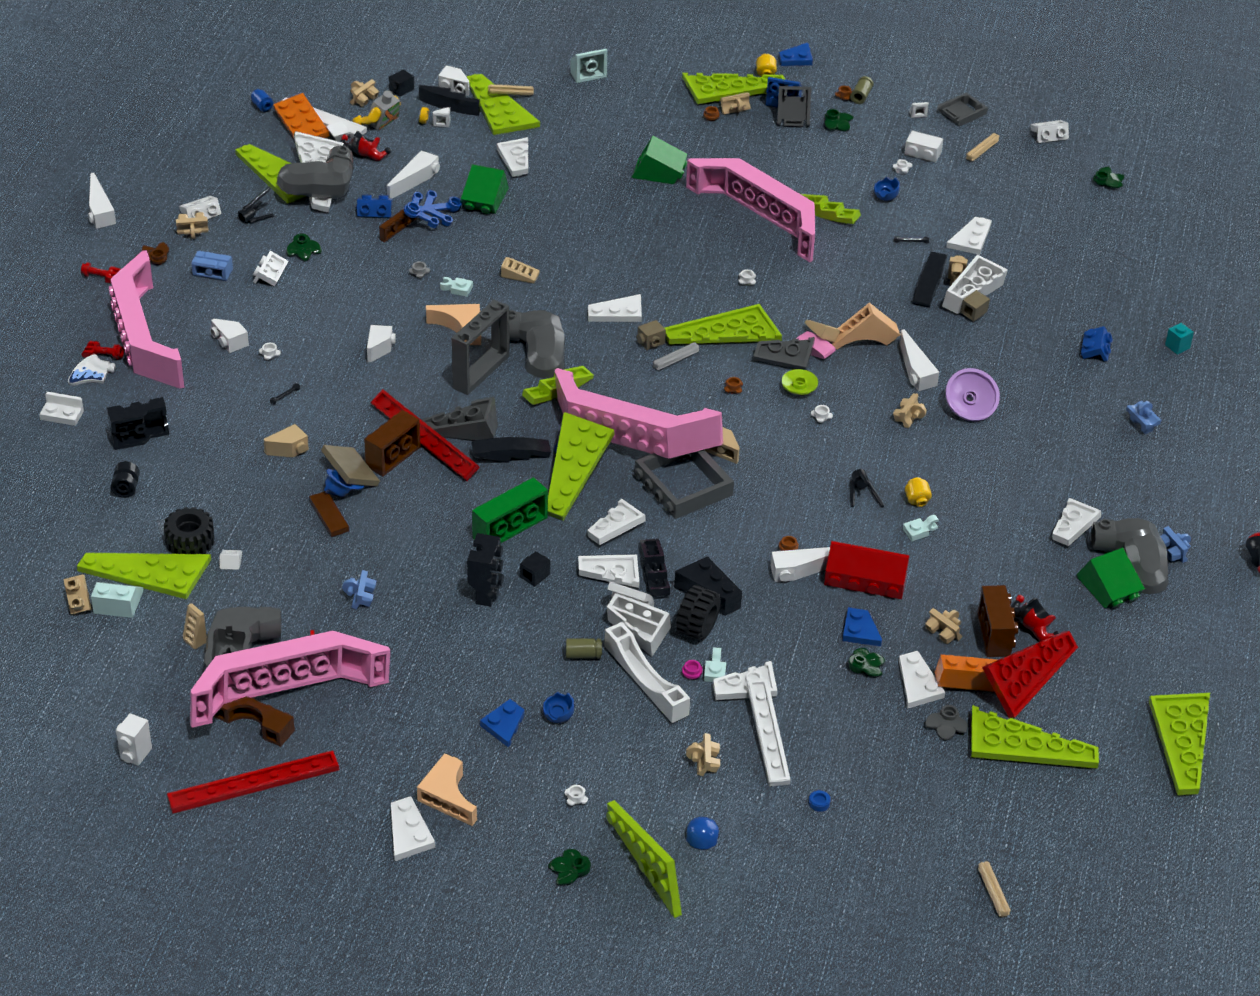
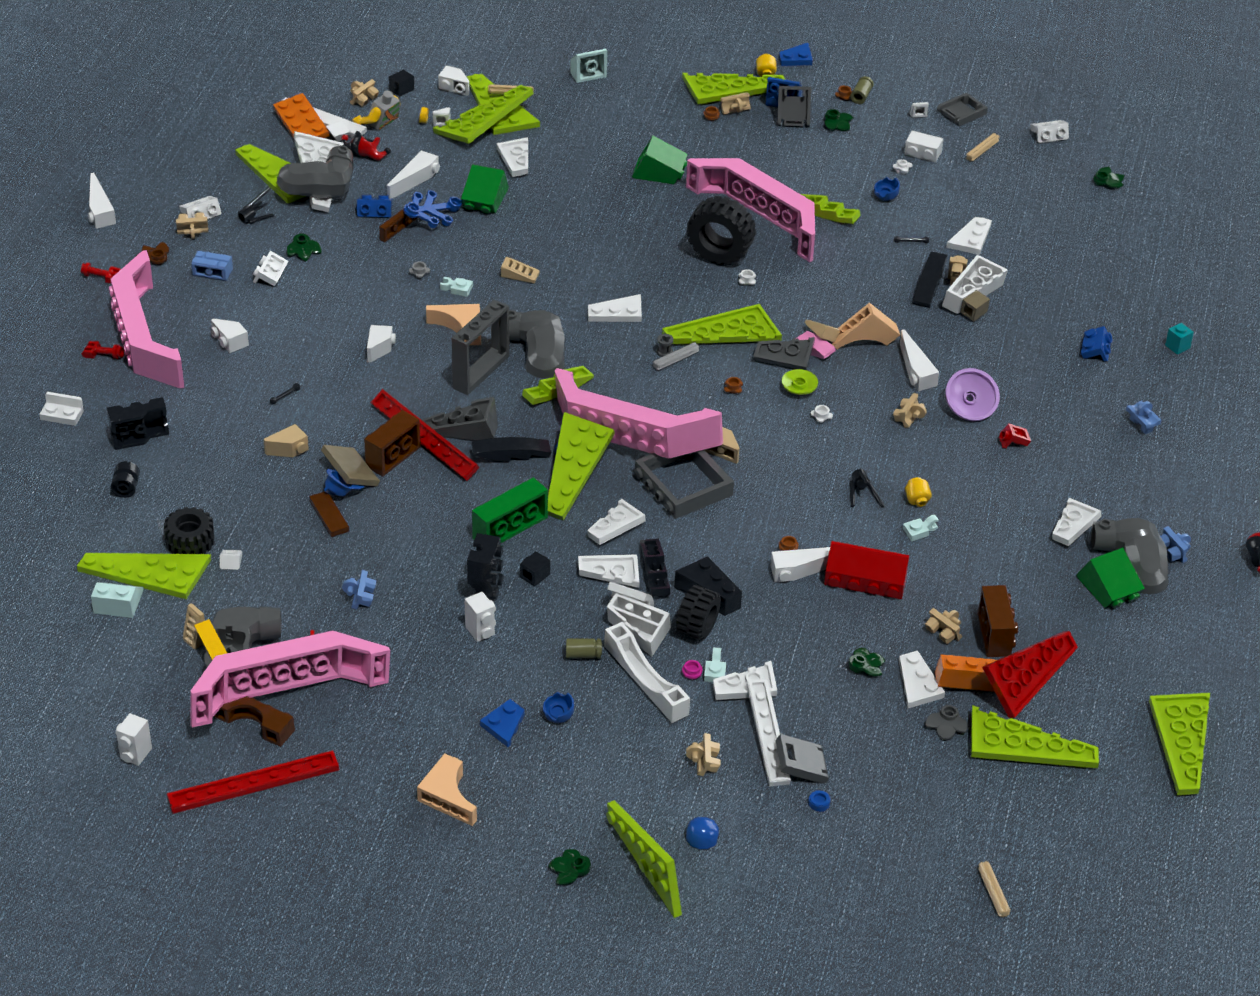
tan hips [64,574,92,615] -> none
white arm [68,354,116,386] -> none
blue brick [251,89,273,112] -> none
white plate [259,343,281,360] -> none
white wing [391,796,435,861] -> none
black slope [419,85,481,116] -> none
white plate [565,785,588,806] -> none
dark tan brick [637,320,666,350] -> none
blue wing [843,607,882,647] -> none
piece [1011,595,1061,641] -> none
none -> yellow piece [194,619,227,660]
none -> lime wing [433,85,534,144]
none -> white brick [465,592,496,642]
none -> dark grey bush [657,334,673,357]
none -> black tyre [686,196,756,264]
none -> container [775,734,829,783]
none -> red bracket [999,423,1031,448]

